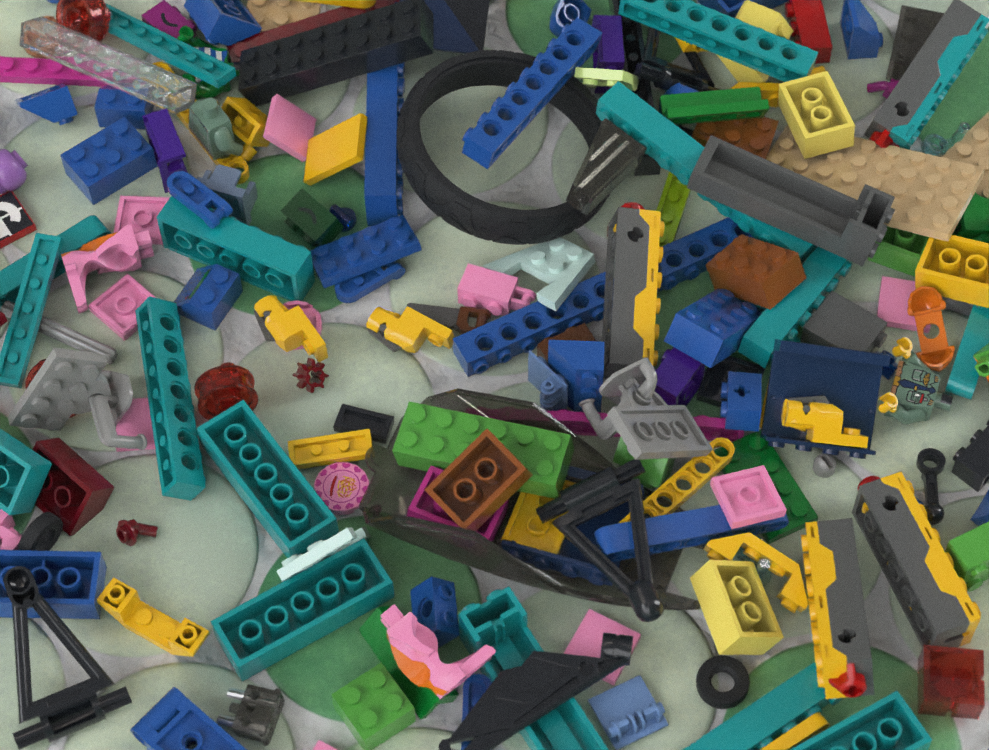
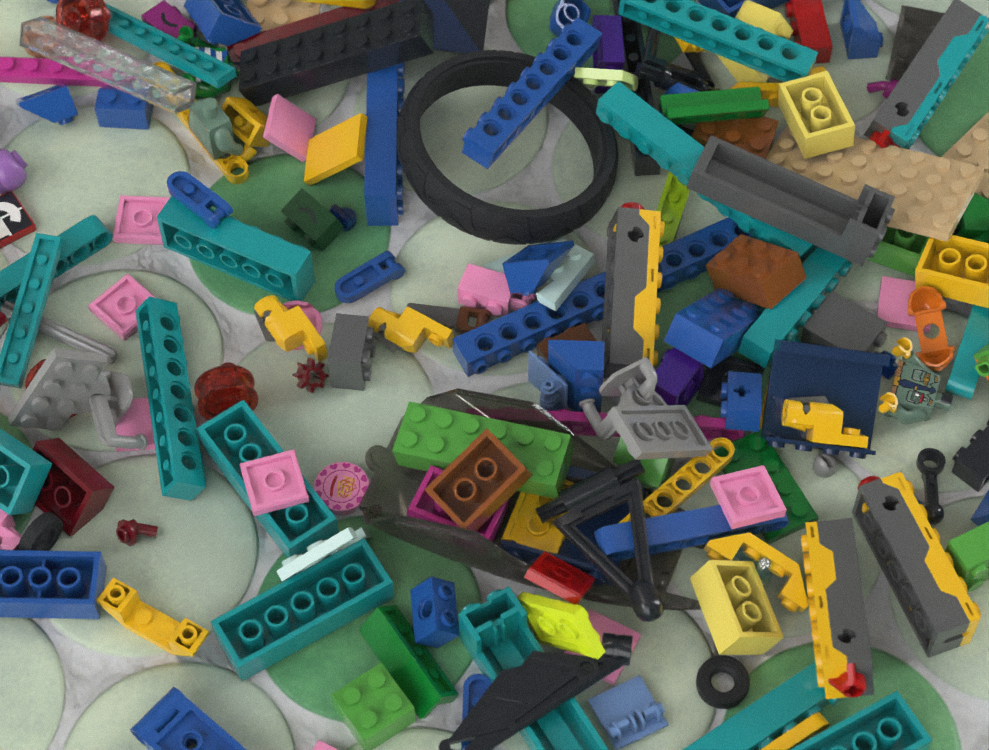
black piece [4,566,132,750] -> none
blue brick [60,117,157,205] -> none
bright pink hips [61,225,154,313] -> none
dark purple window [142,108,188,193] -> none
blue slope [174,264,243,331] -> none
sand blue panel [196,164,258,225] -> none
clear smoke piece [217,684,285,746] -> none
yellow plate [288,429,374,470] -> none
blue plate [310,214,422,289] -> none
black tile [333,404,395,444] -> none
bright pink hips [380,604,496,699] -> none
clear smoke slope [566,118,647,216] -> none
clear red piece [918,645,985,719] -> none
clear light blue plate [921,122,970,157] -> none
none -> bright pink tile [240,449,309,516]
none -> dark grey brick [328,313,376,391]
none -> blue slope [502,241,574,296]
none -> neon yellow plate [517,592,606,659]
none -> red tile [524,551,595,605]

